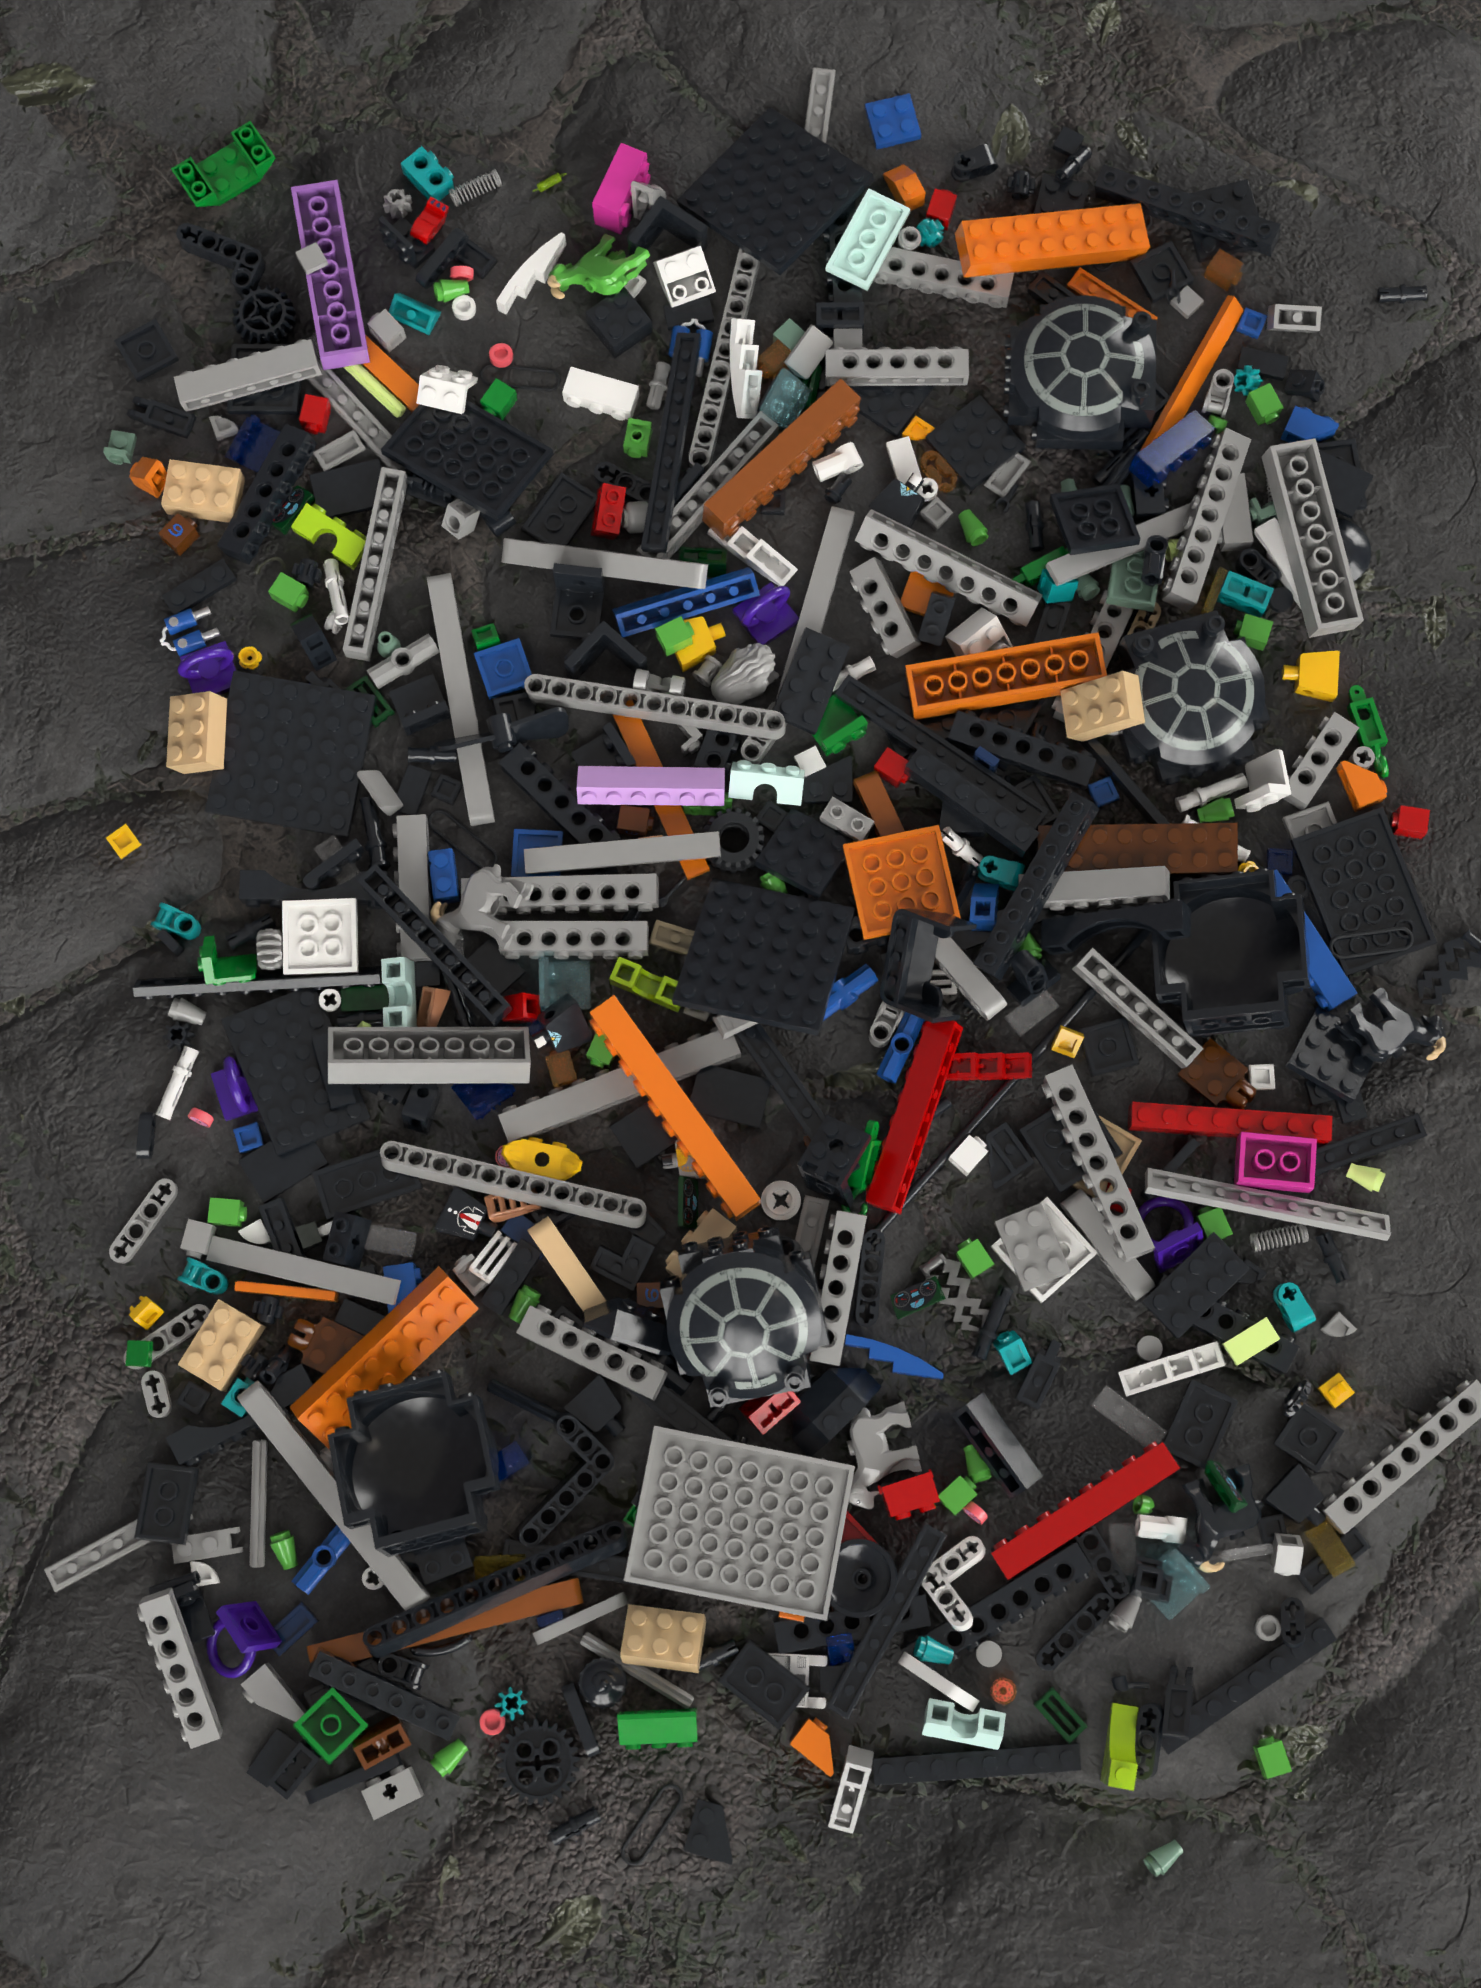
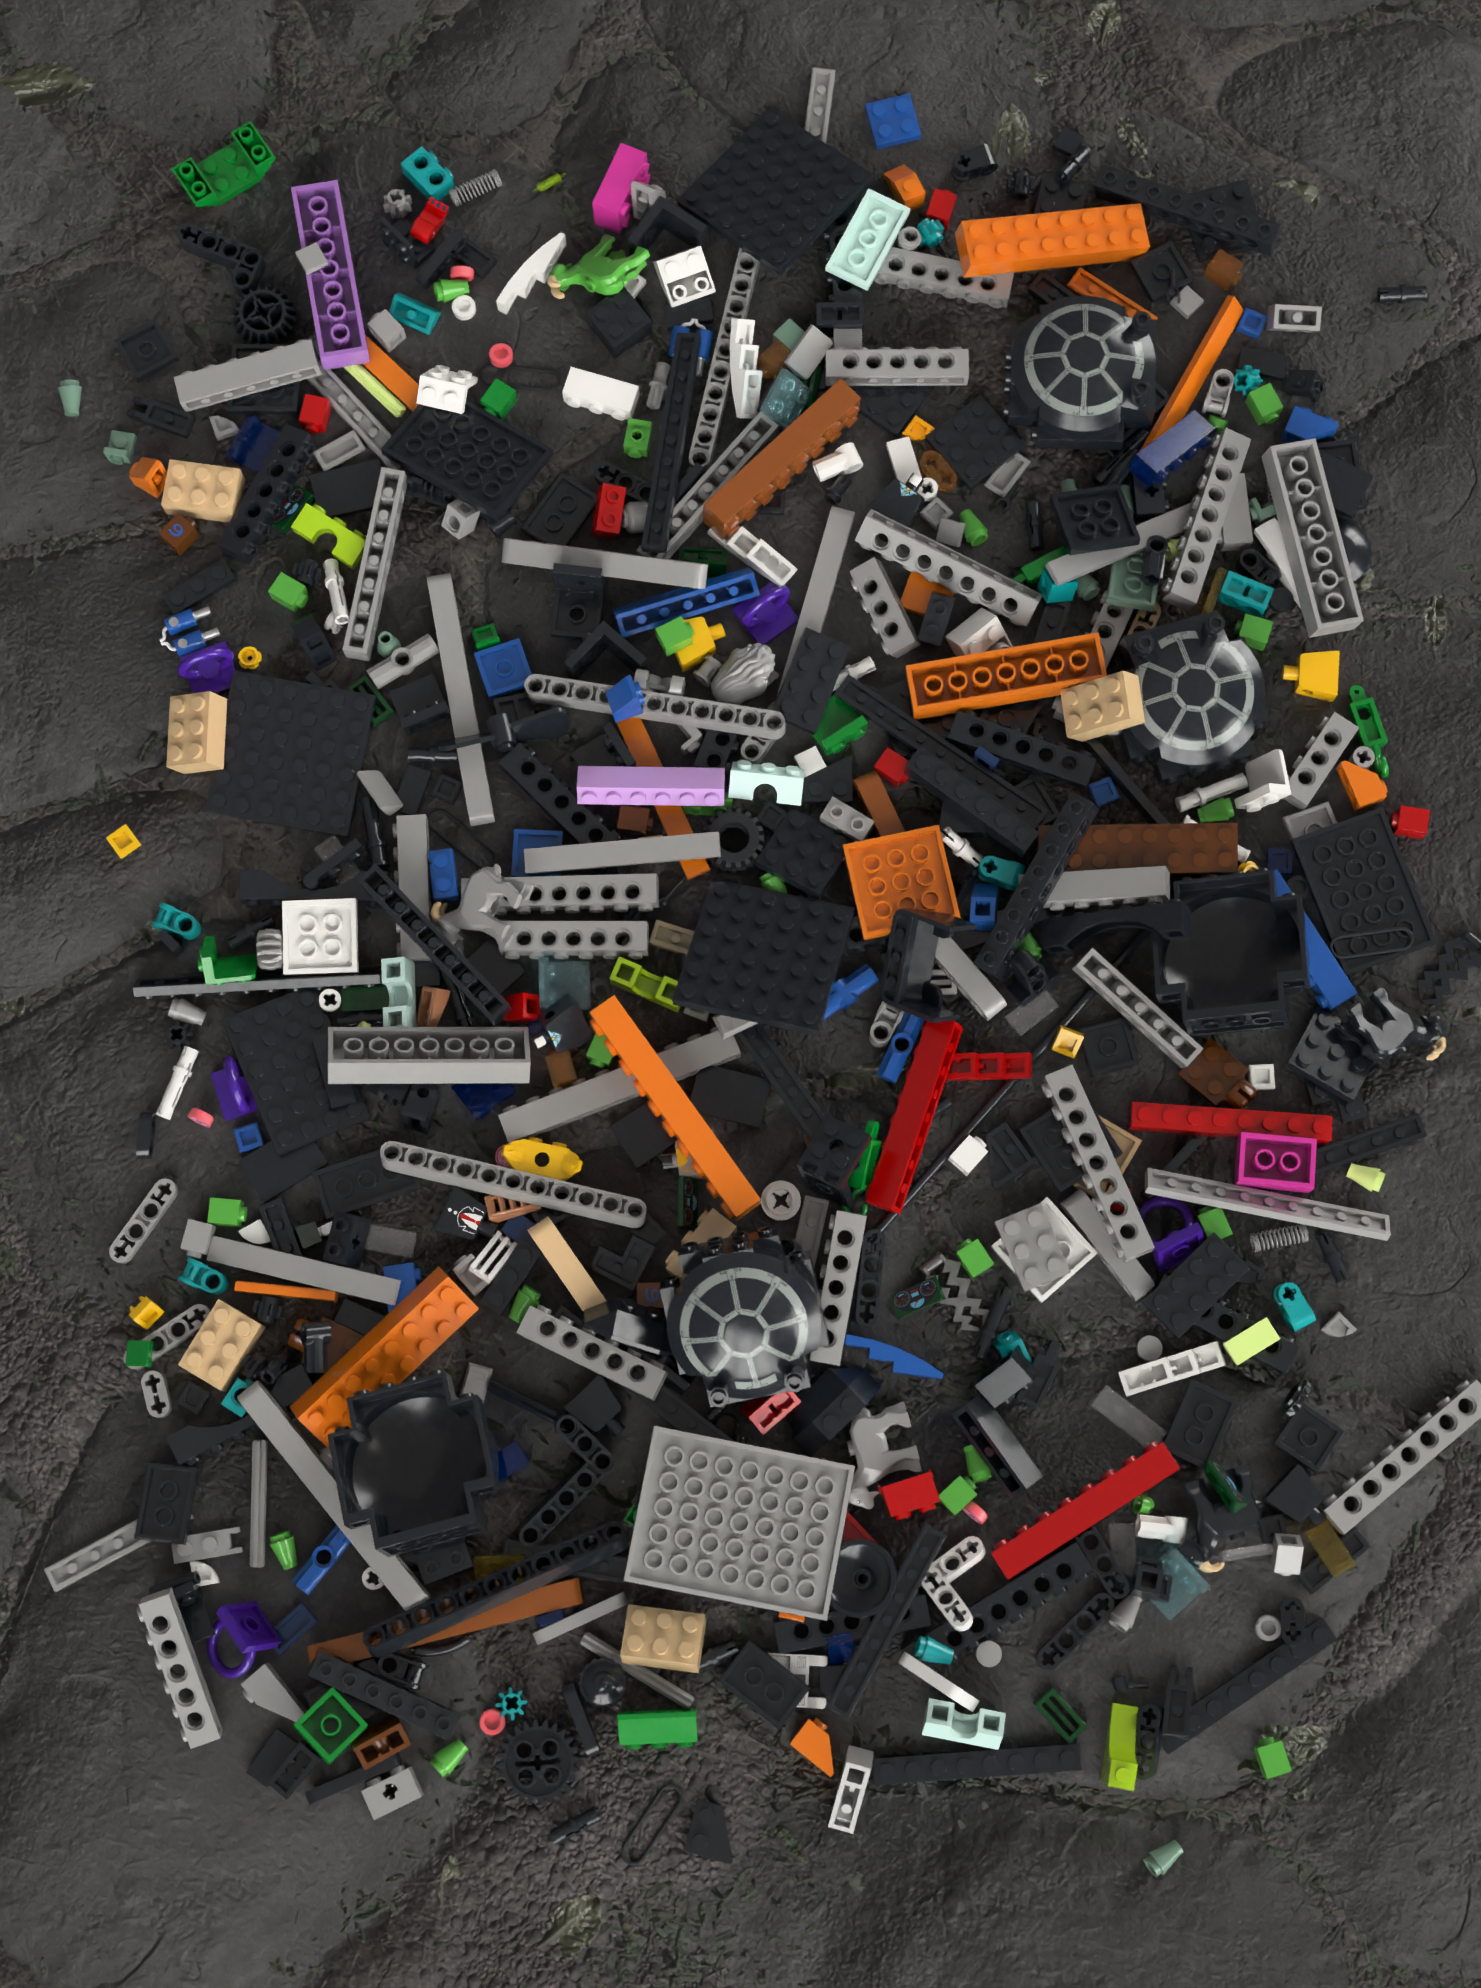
clear orange tile [990,1678,1017,1705] -> none
yellow tile [1318,1373,1355,1408] -> none
none -> sand green cone [58,380,82,416]
none -> black piece [300,1321,331,1373]
none -> light grey tile [459,1362,493,1403]
none -> blue slope [605,675,645,723]
none -> light grey tile [936,517,966,547]
none -> brick [975,1348,1036,1408]

